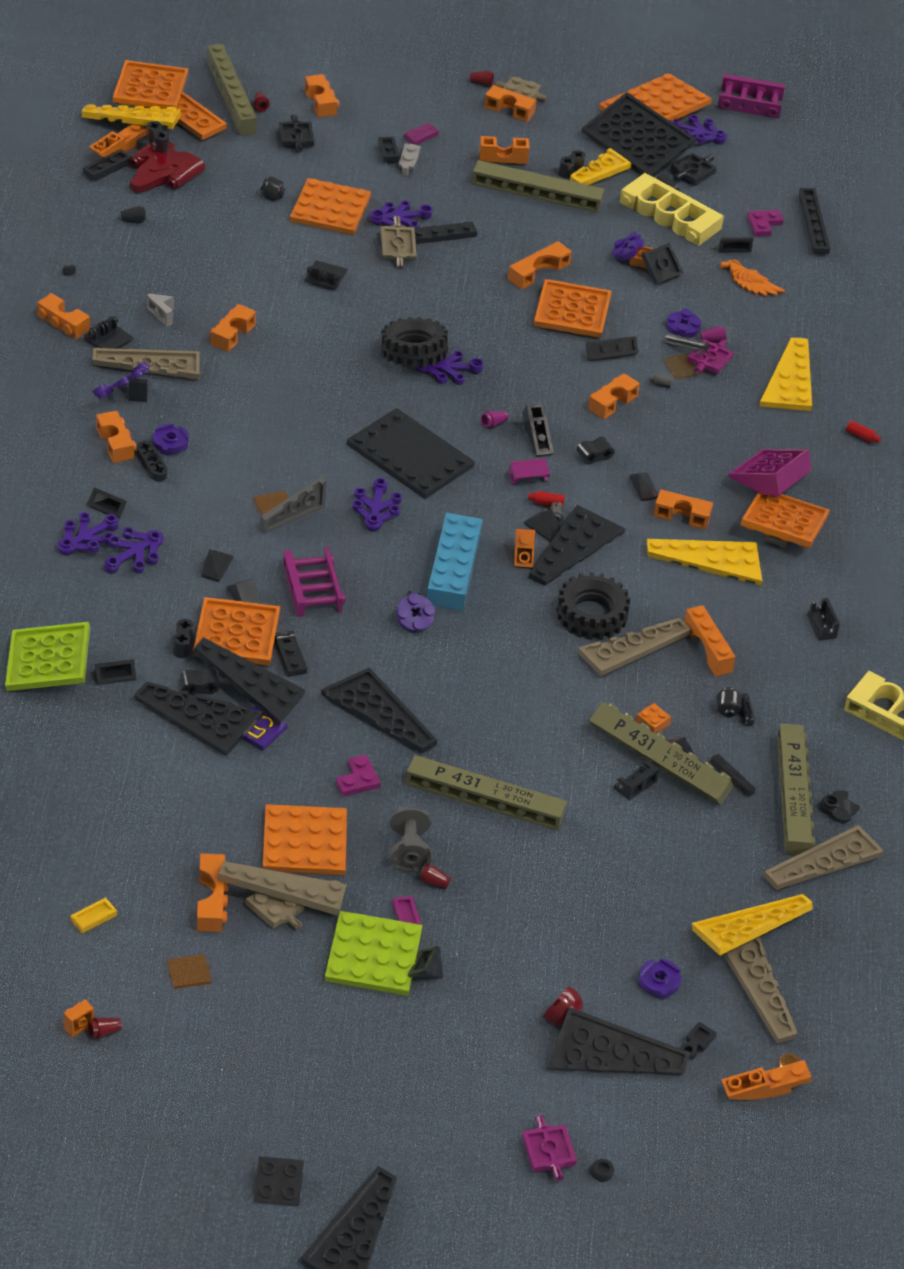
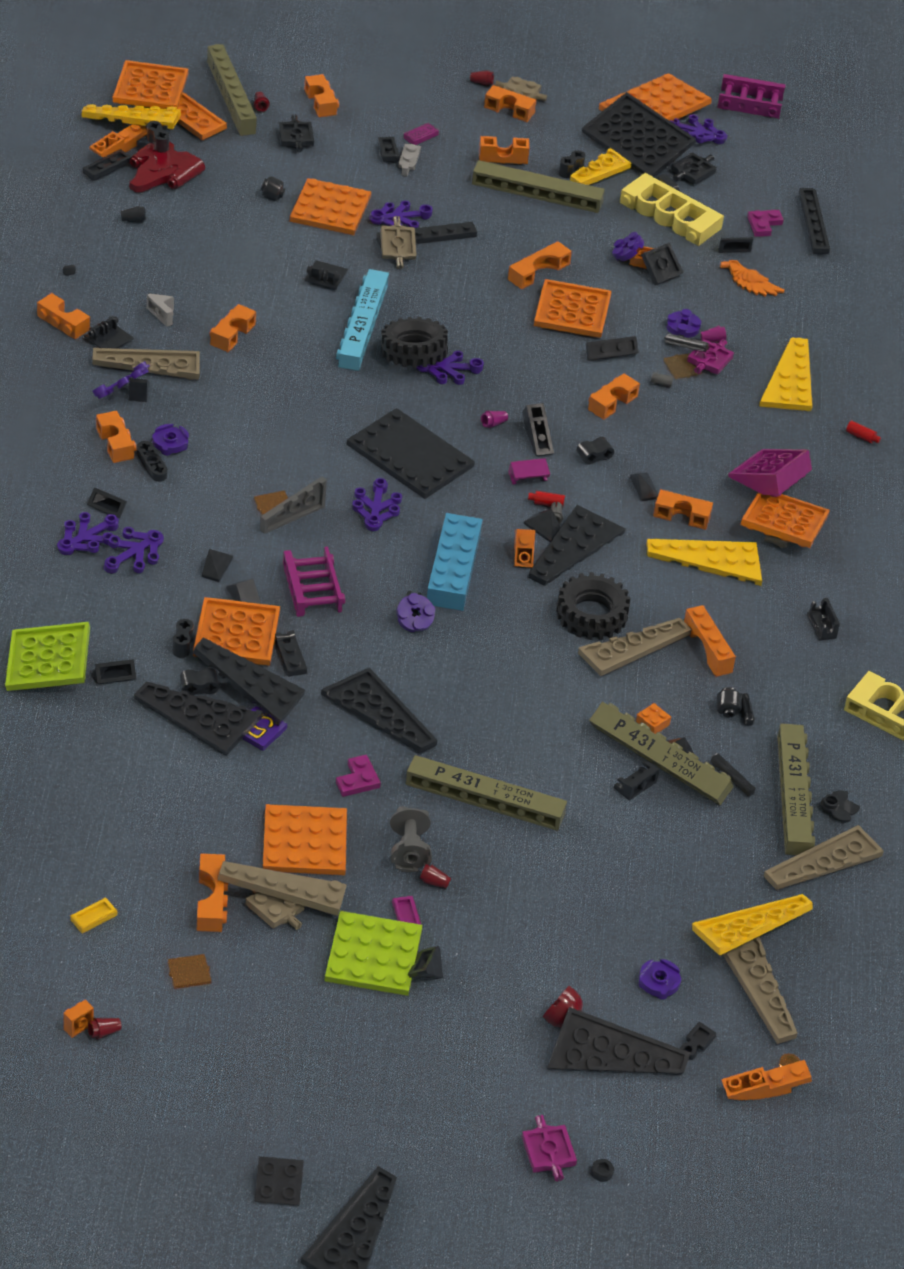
none -> medium azure brick [336,269,389,371]

